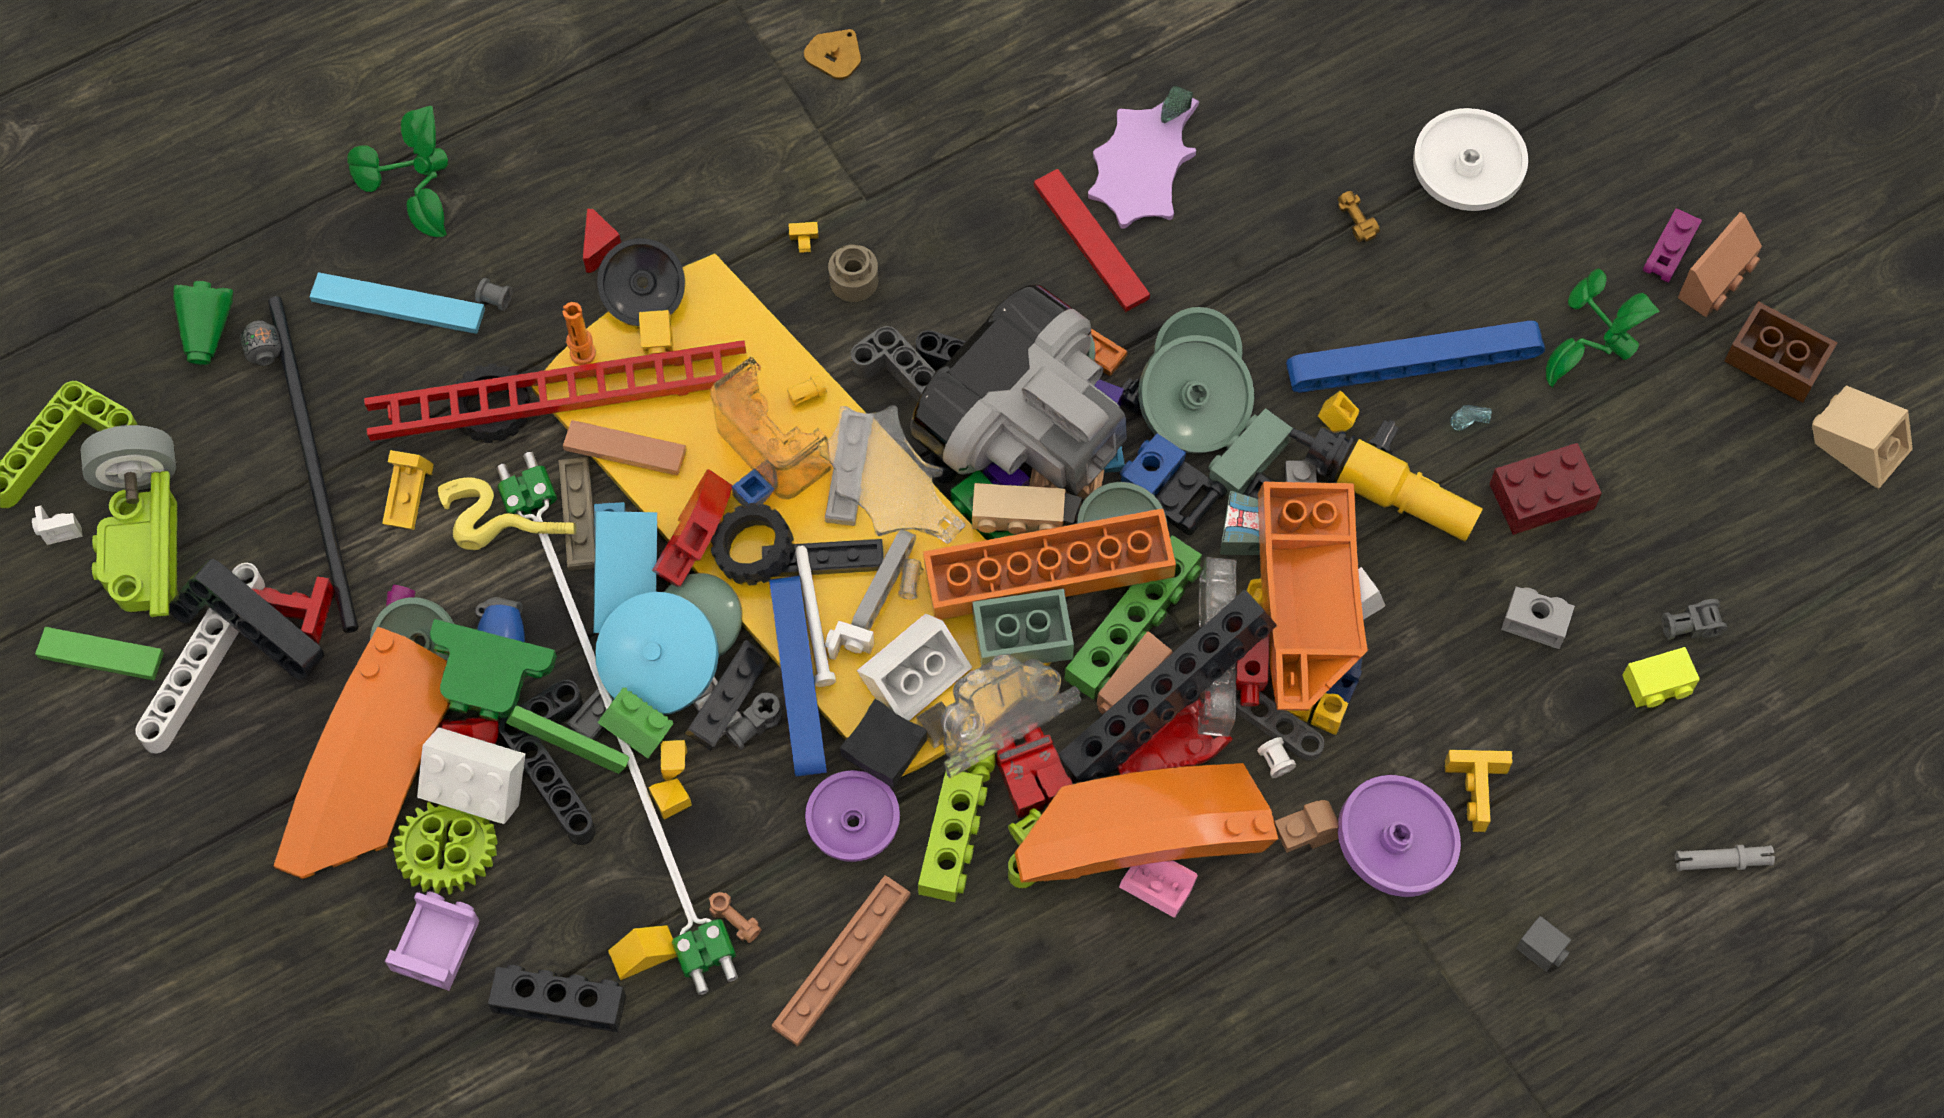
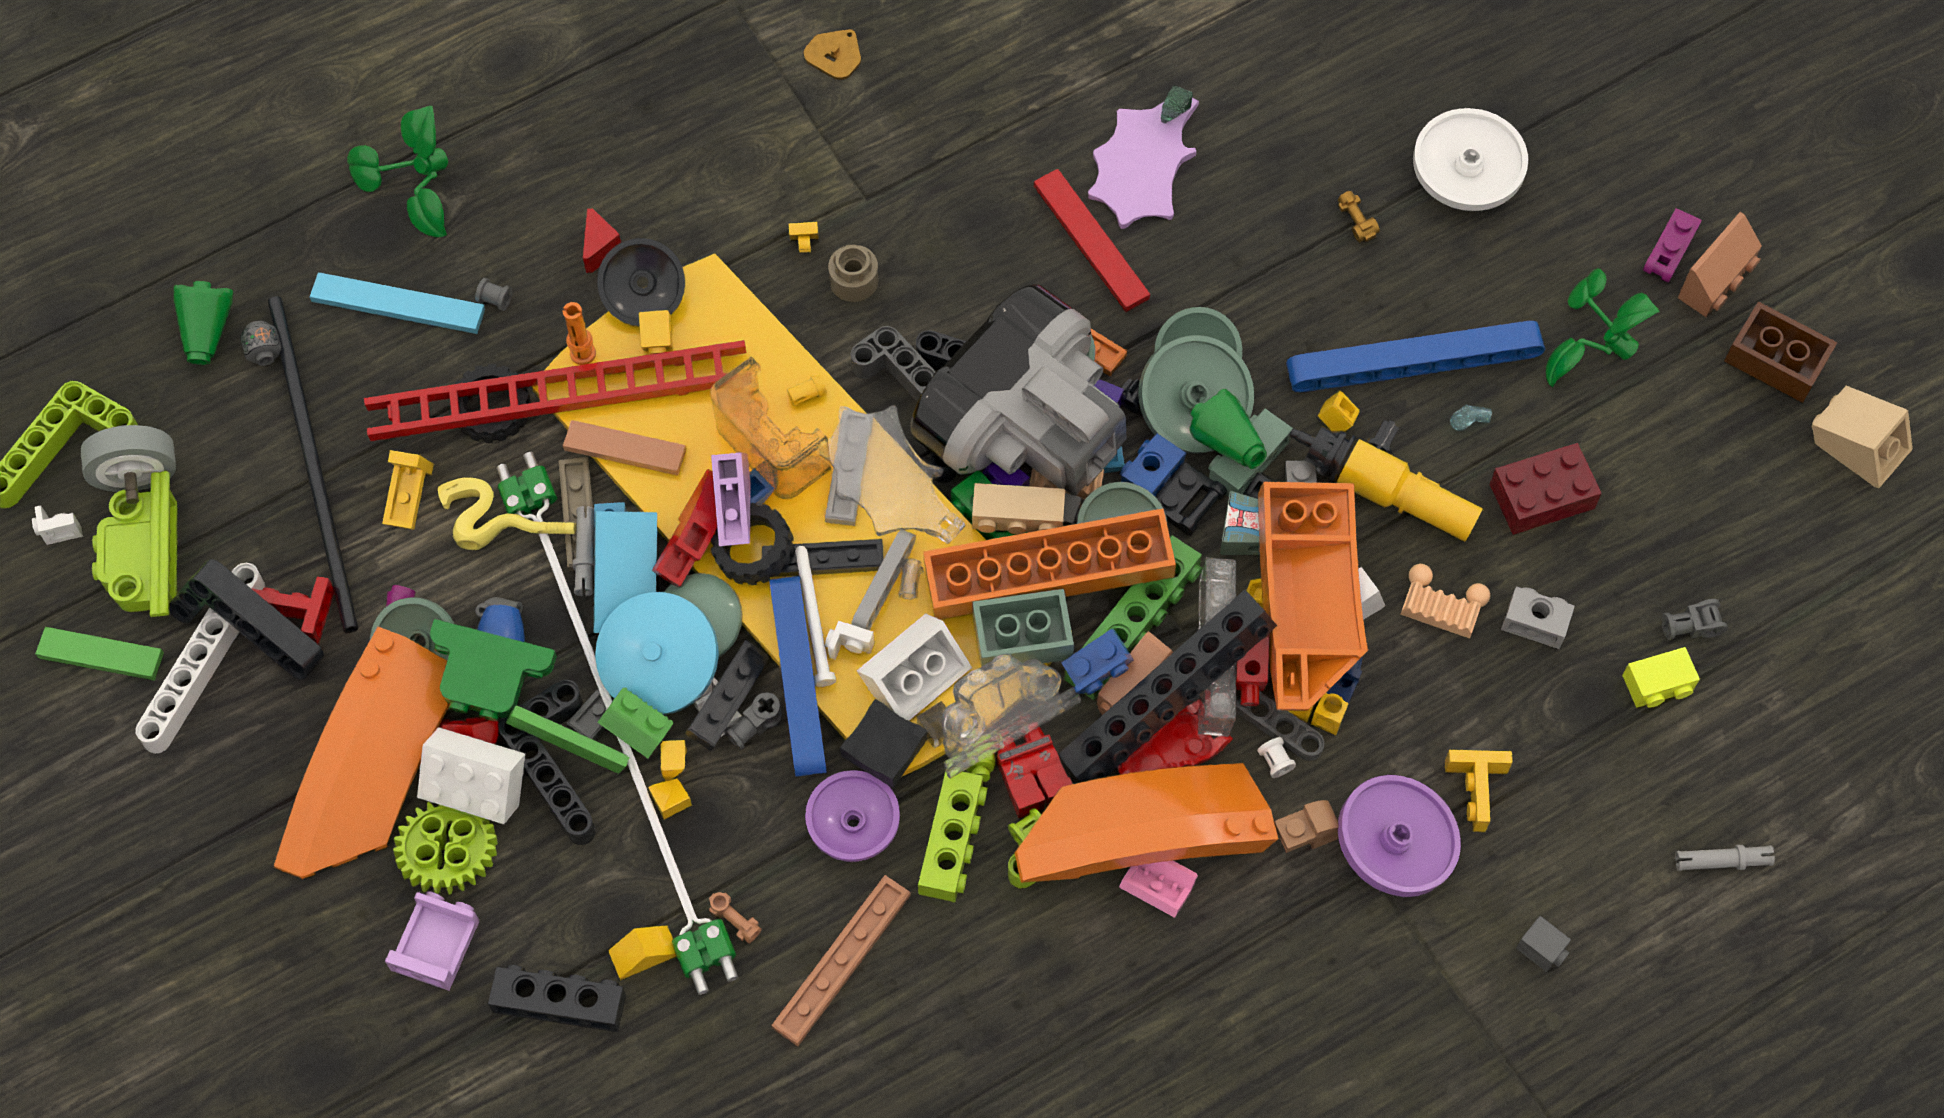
none -> light grey pin [573,506,595,596]
none -> lavender slope [711,452,750,546]
none -> blue bracket [1061,629,1134,695]
none -> green cone [1189,389,1267,469]
none -> light nougat gear [1400,564,1490,639]

